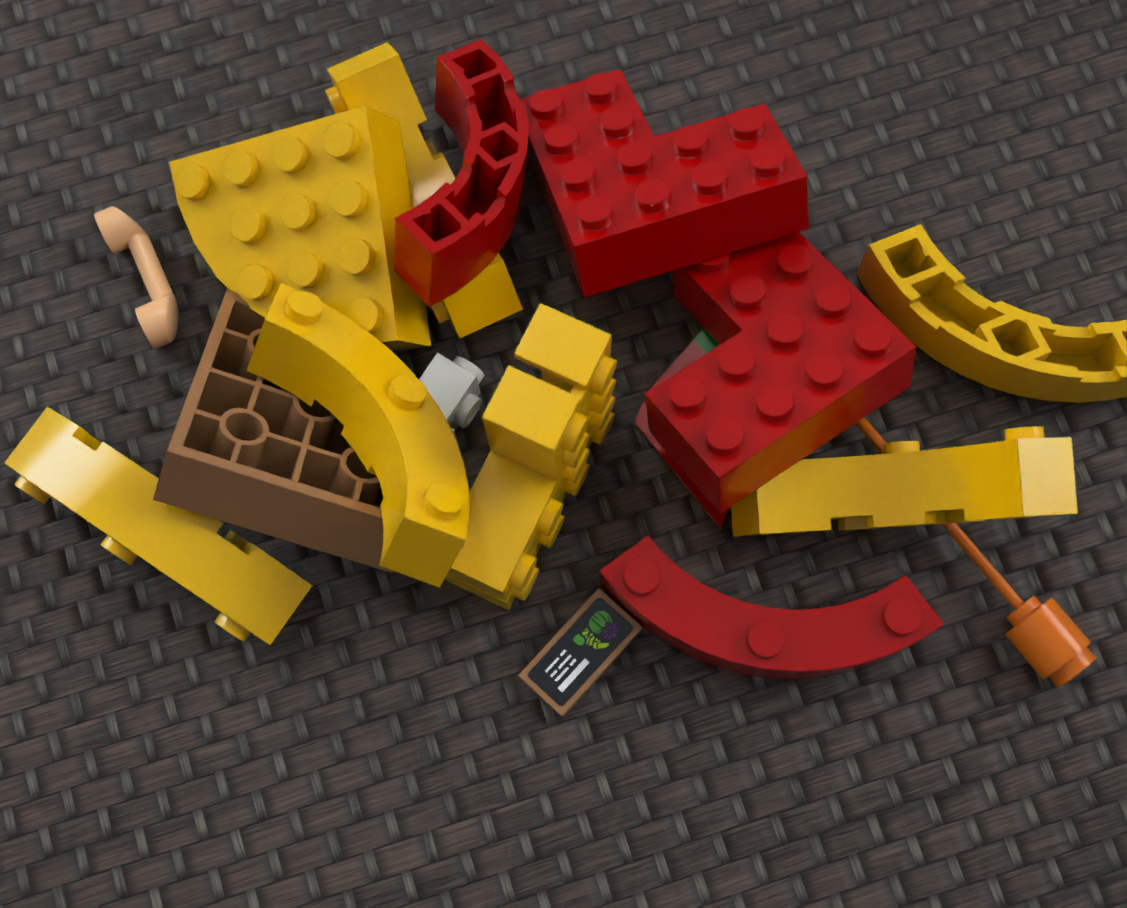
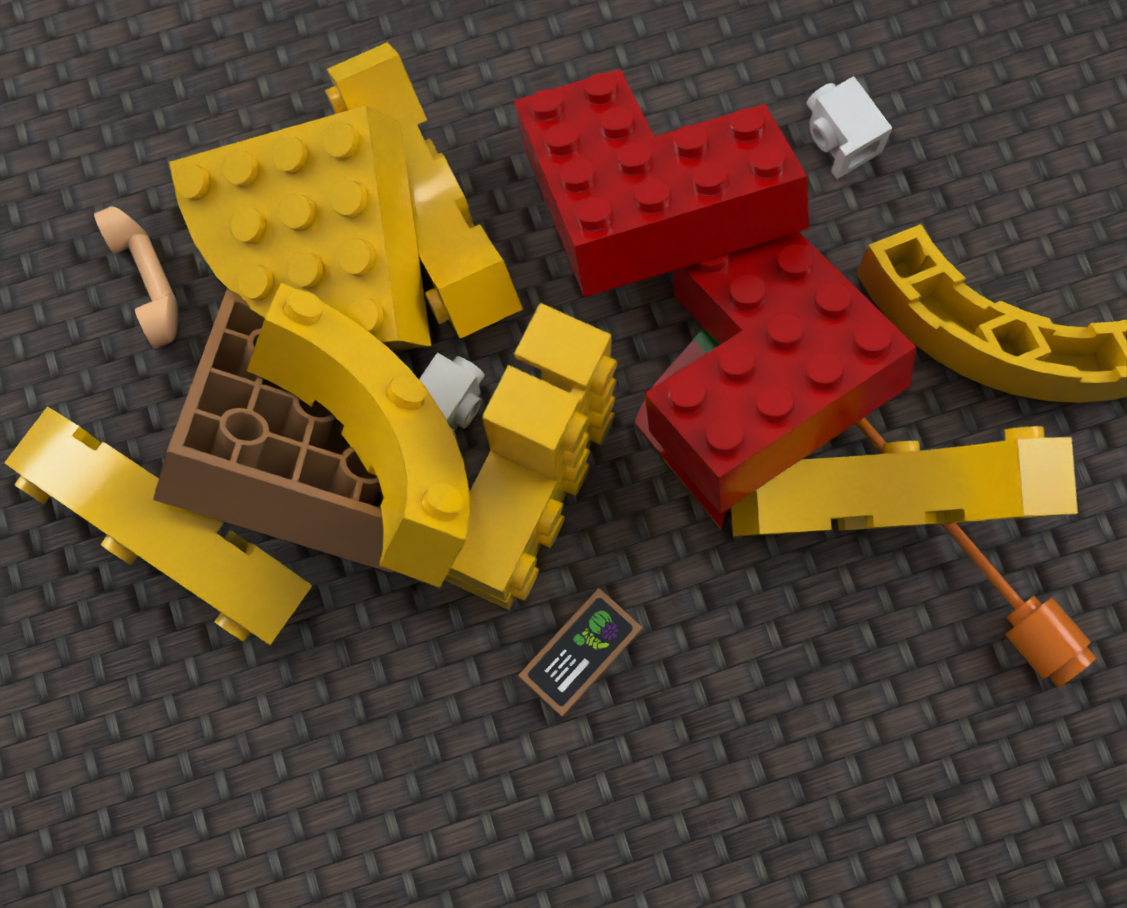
red brick [394,39,529,307] -> none
red brick [599,536,944,679] -> none
none -> white brick [806,76,892,179]

